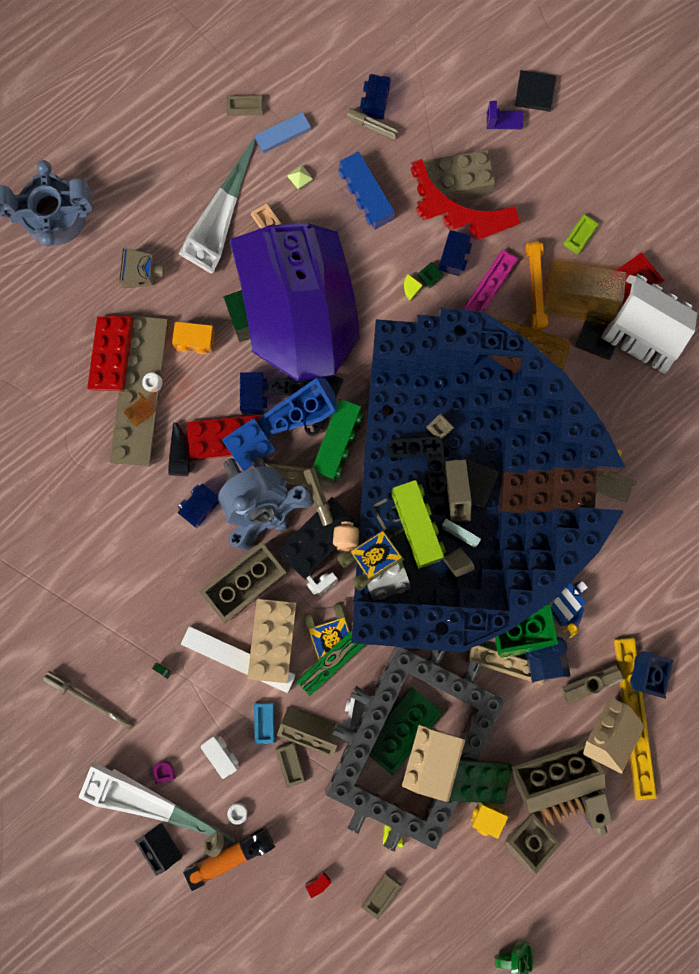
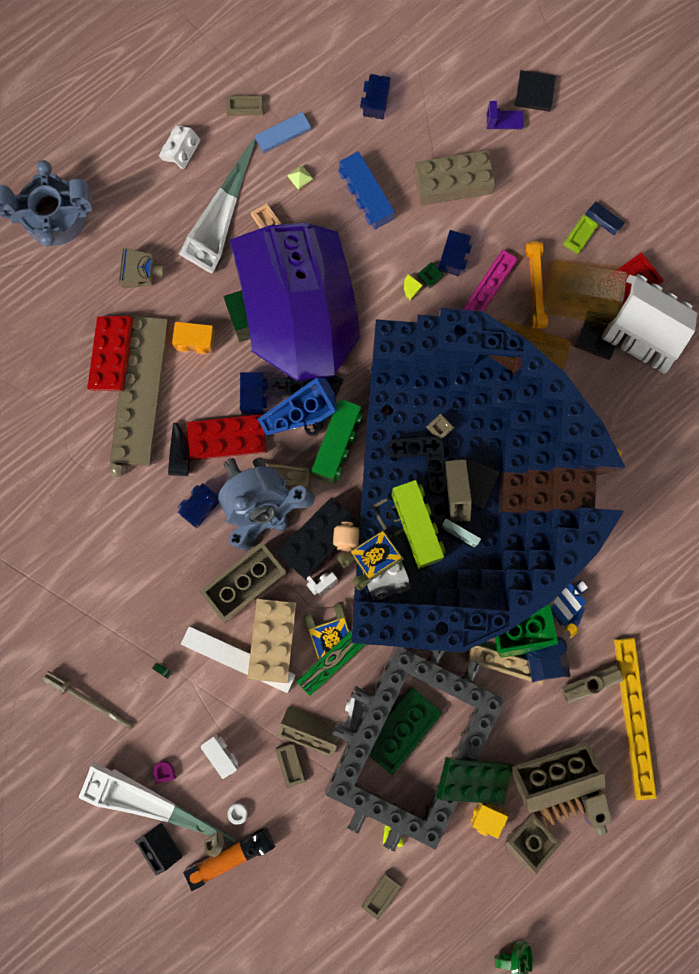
clear orange bracket [124,392,155,426] -> none
white tile [142,372,163,393] -> none
blue plate [222,418,275,471] -> none
dark azure tile [254,702,275,744] -> none
dark tan axle [303,468,334,526] -> none
red piece [305,871,331,898] -> none
dark tan axle [346,108,399,139] -> none
tan slope [402,725,465,802] -> none
red arch [411,159,520,240] -> none
dark tan tile [443,548,475,577] -> none
tan slope [583,697,645,774] -> none
dark tan panel [596,472,637,502] -> none
dark blue slope [630,651,674,699] -> none
none -> dark tan hinge [110,463,126,477]
none -> white bracket [159,126,200,169]
none -> dark blue tile [585,201,625,236]

